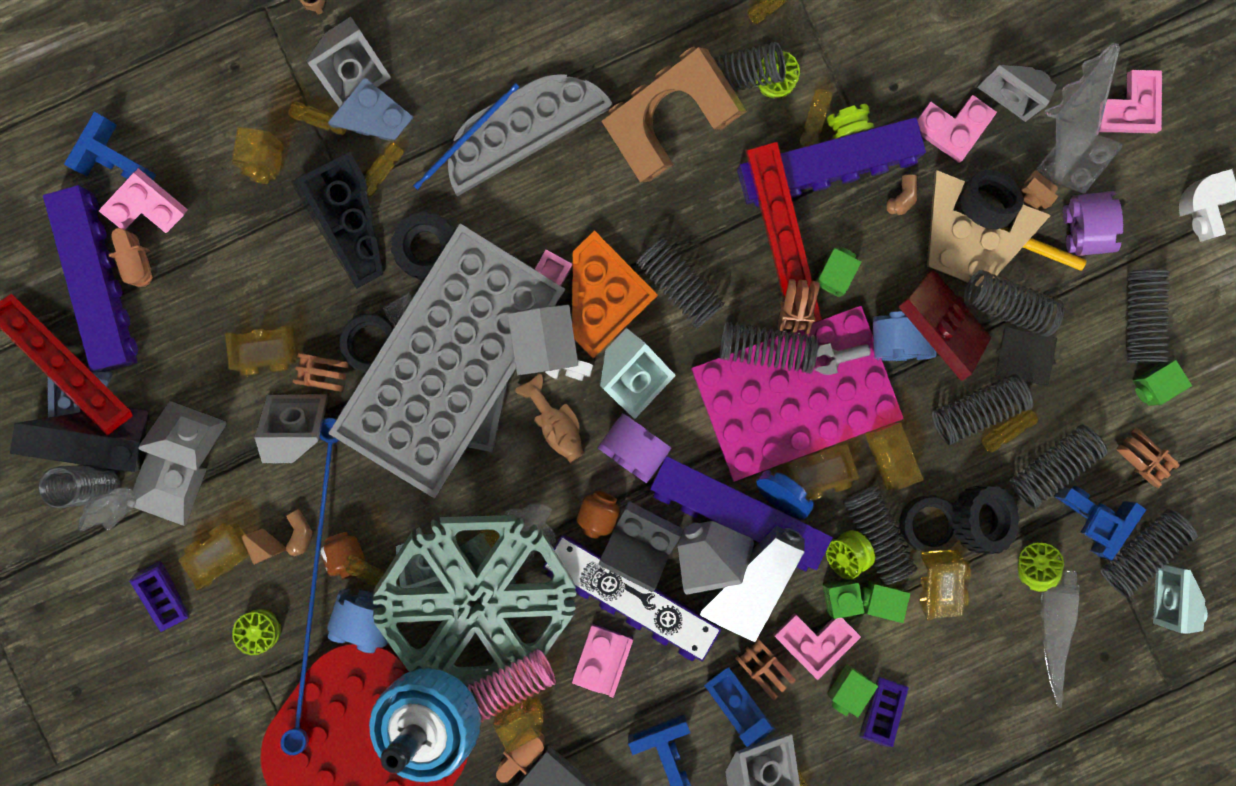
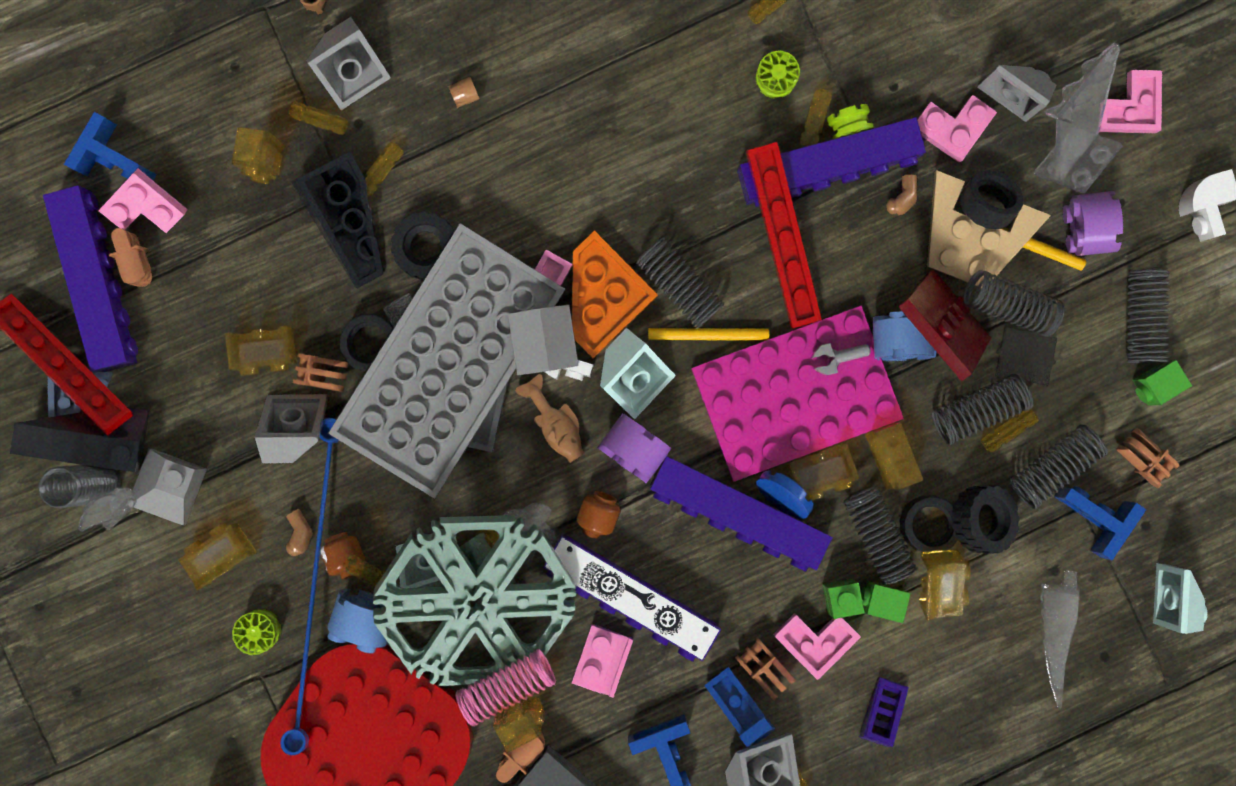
dark purple slope [129,561,189,632] -> none
light grey slope [139,401,226,471] -> none
medium nougat slope [242,528,287,564] -> none
sand blue wing [328,78,413,142] -> none
dark azure wheel [369,668,481,782] -> none
blue piece [413,83,519,190] -> none
light grey plate [448,74,613,196] -> none
dark grey bracket [599,501,683,592] -> none
medium nougat arch [602,47,747,183] -> none
light grey slope [678,521,754,594] -> none
slope [699,526,805,642] -> none
dark grey piece [713,42,786,91] -> none
dark grey piece [720,321,818,374] -> none
nougat arm [778,279,820,334] -> none
bright green brick [815,247,861,298] -> none
lime wheel [826,530,875,580] -> none
bright green brick [827,664,878,717] -> none
lime wheel [1017,543,1064,592] -> none
medium nougat bracket [1020,171,1059,211] -> none
blue tile [1080,506,1126,549] -> none
dark grey piece [1101,509,1198,597] -> none
none -> medium nougat hose [448,77,480,108]
none -> yellow bar [648,328,769,340]

